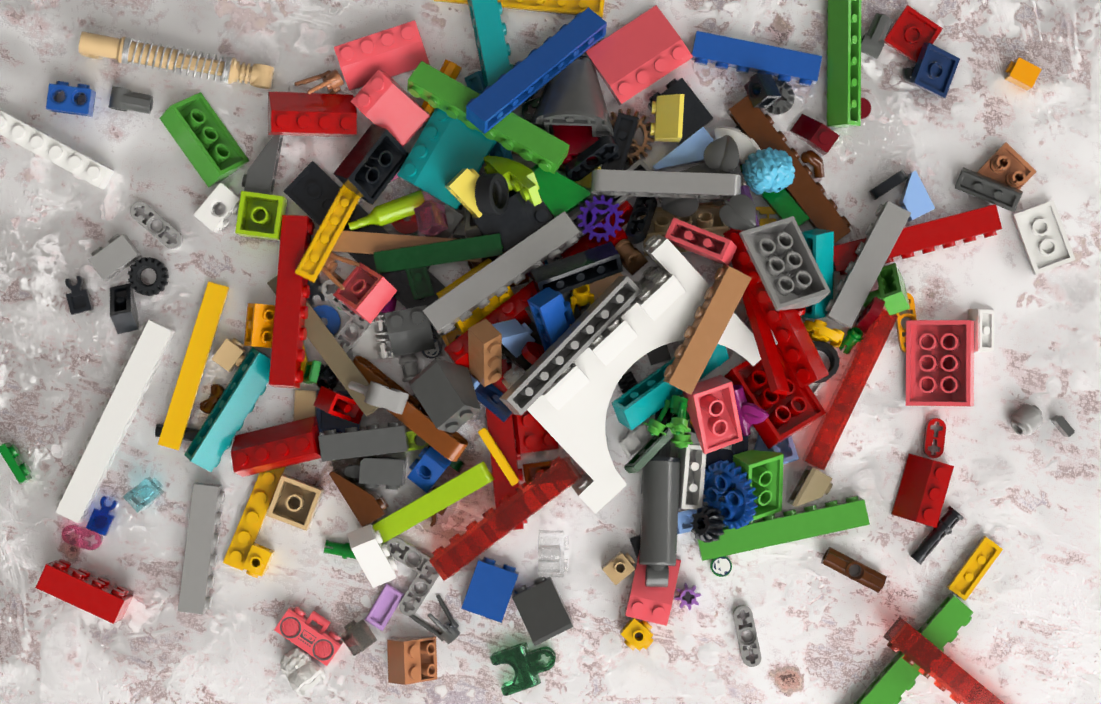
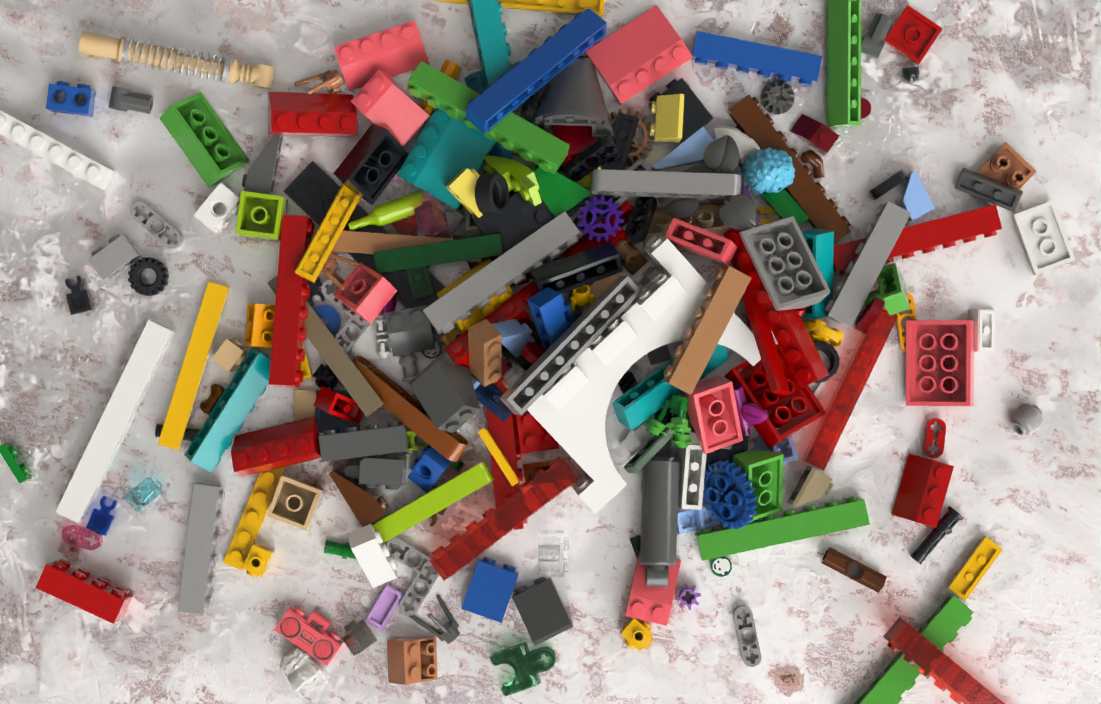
black slope [110,283,139,334] -> none
green tile [303,360,321,384] -> none
light grey beam [348,381,409,415] -> none
tan brick [602,551,635,585] -> none
black gear [690,506,727,543] -> none
black brick [744,73,781,108] -> none
green pin [839,327,863,354] -> none
dark blue plate [909,42,960,98] -> none
light orange brick [1005,57,1042,91] -> none
dark grey tile [1051,415,1075,437] -> none

